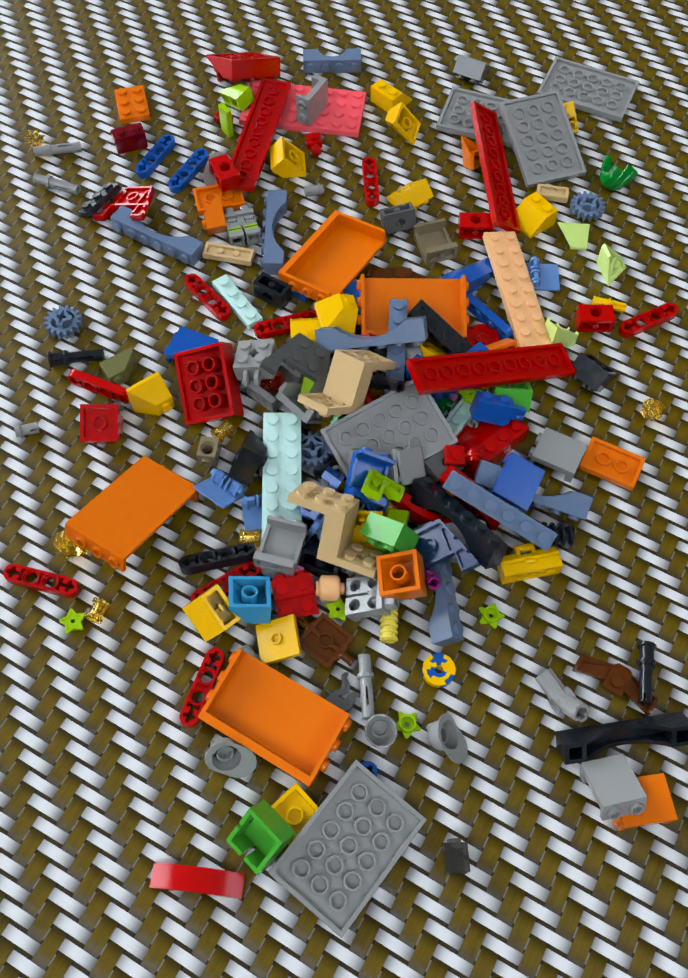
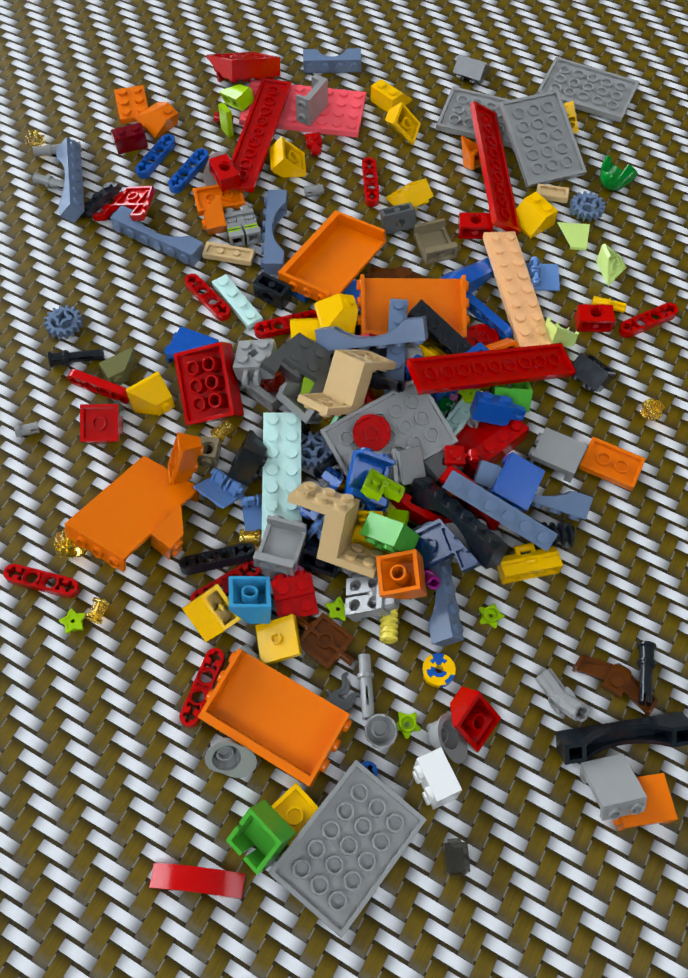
light nougat head [315,575,345,602] -> none
none -> sand blue arch [56,137,85,223]
none -> orange slope [134,102,178,139]
none -> orange slope [151,505,184,560]
none -> orange slope [168,432,204,485]
none -> red tile [352,414,391,451]
none -> white brick [412,747,462,810]
none -> red slope [450,686,501,753]

